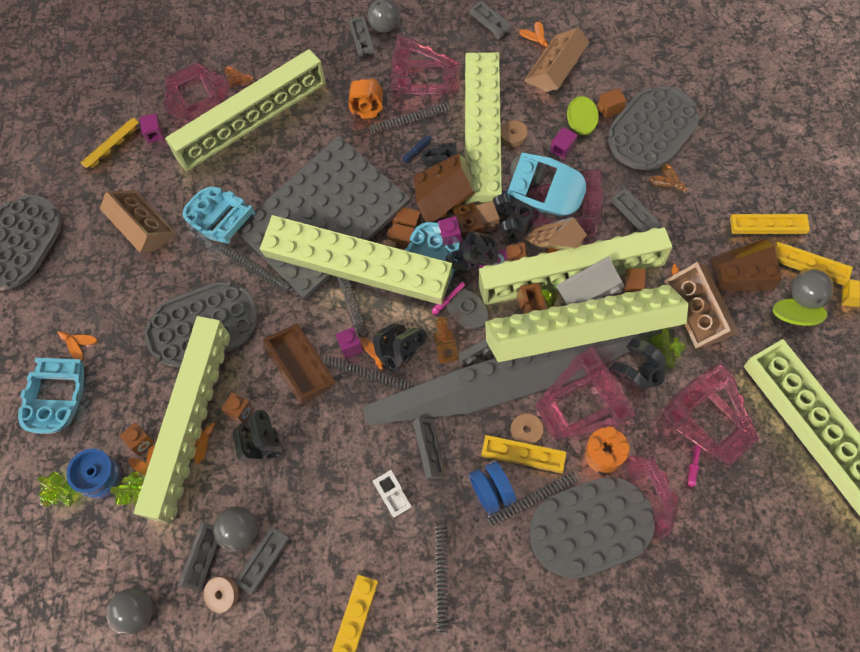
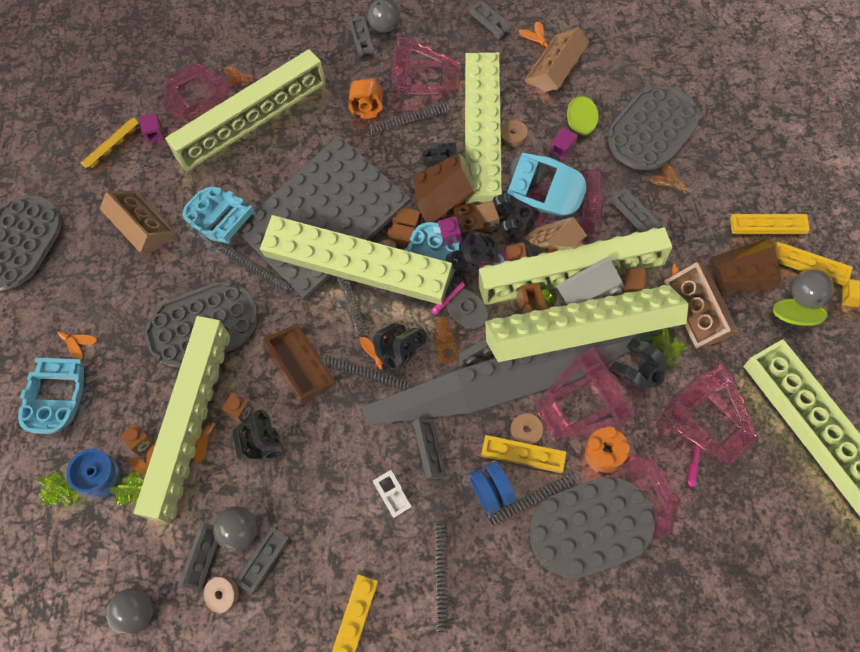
magenta brick [335,327,363,359] -> none
dark blue piece [402,135,432,163] -> none
dark orange brick [597,88,627,118] -> none

